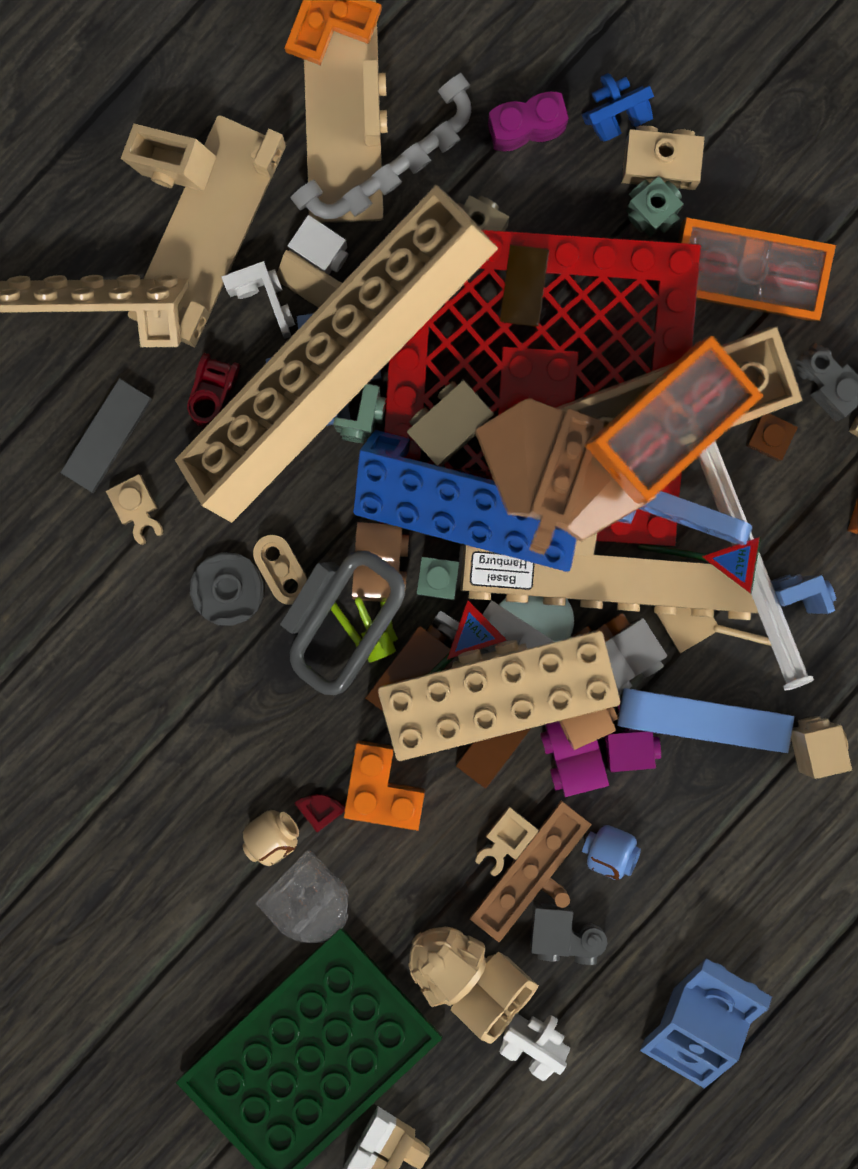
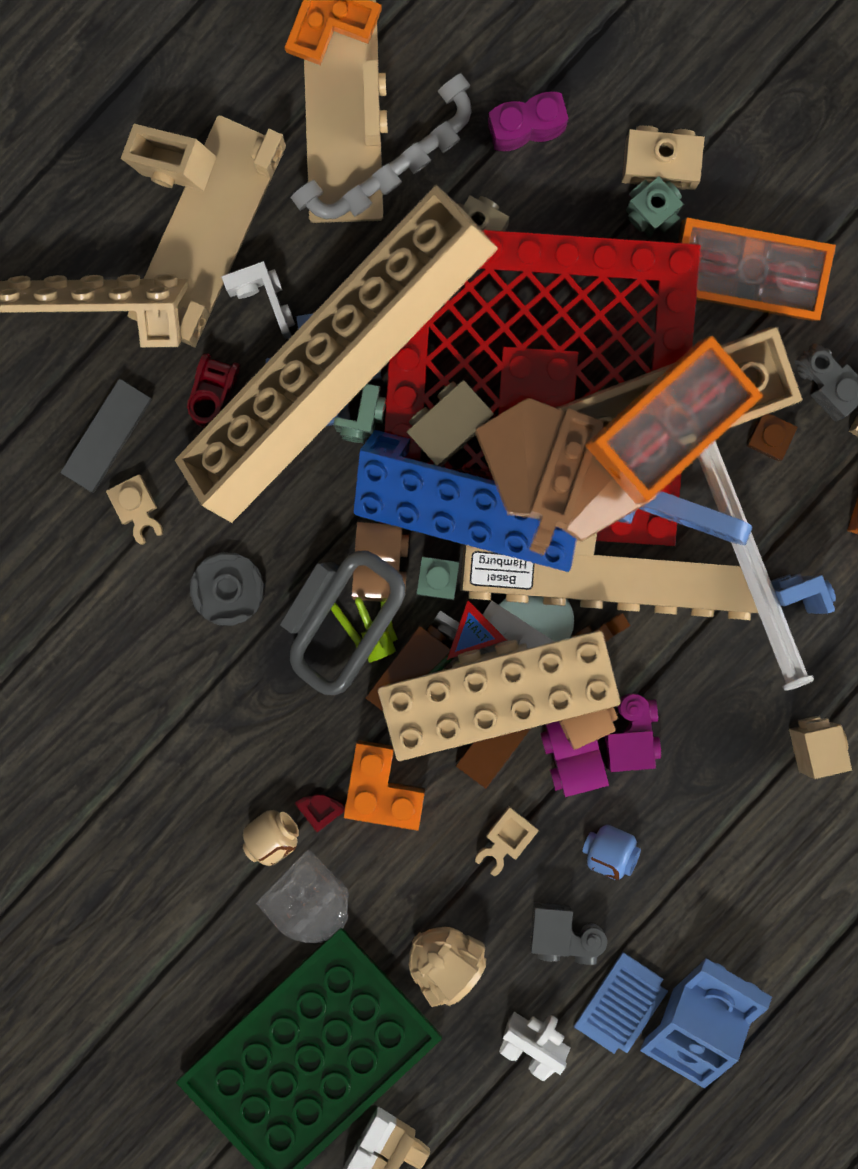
tan plate [253,535,308,605] -> none
tan slope [277,250,342,308] -> none
white brick [288,215,349,275] -> none
tan brick [451,952,539,1044] -> none
medium nougat plate [470,800,591,943] -> none
dark brown slope [500,245,549,327] -> none
blue hips [581,73,654,142] -> none
light grey brick [605,618,667,695] -> none
medium blue beam [617,688,795,753] -> none
piece [637,537,761,594] -> none
tan piece [656,607,771,653] -> none
none -> medium blue window [573,951,668,1054]

